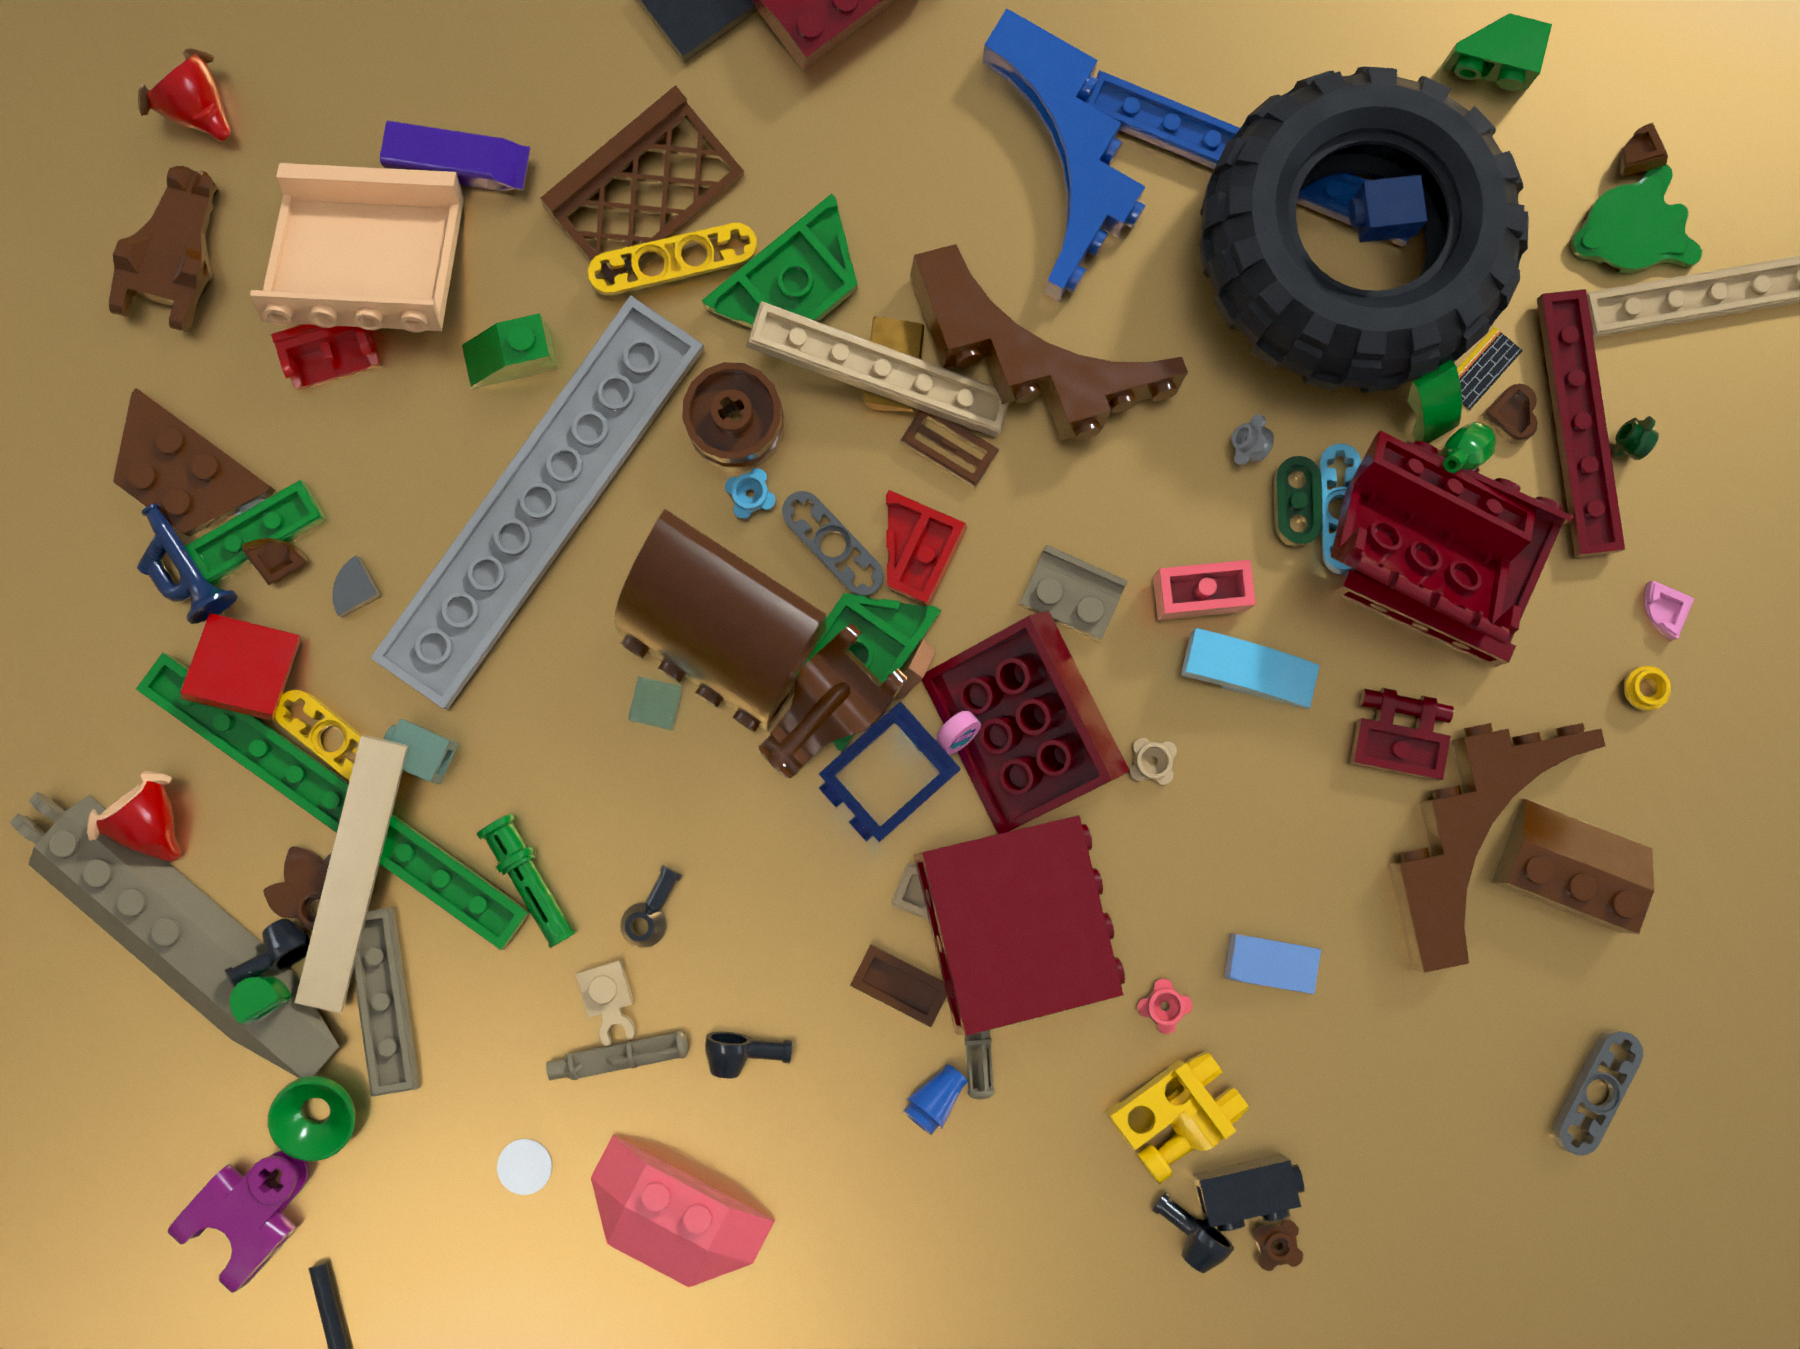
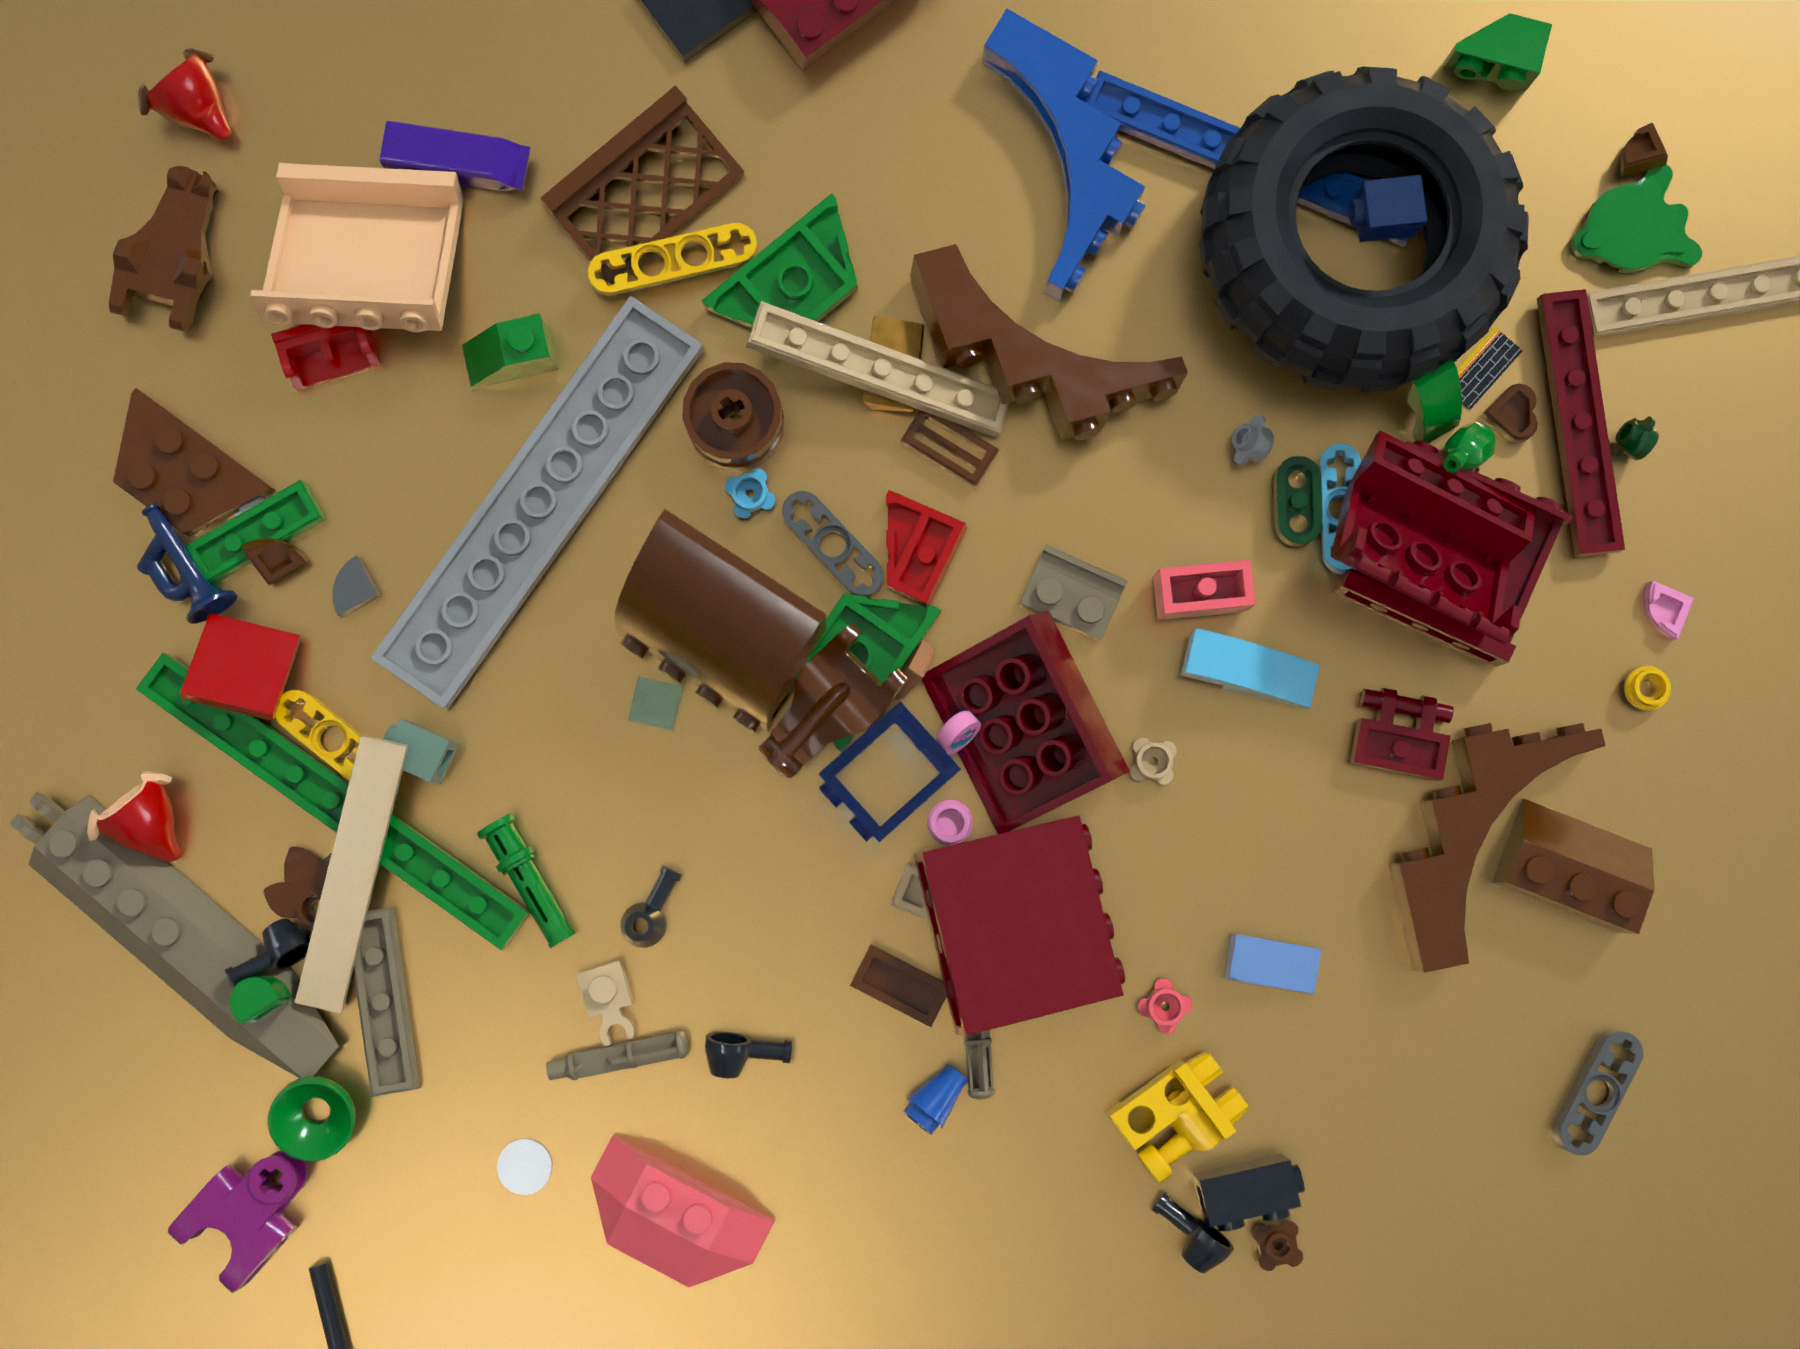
none -> bright pink tile [928,800,973,845]

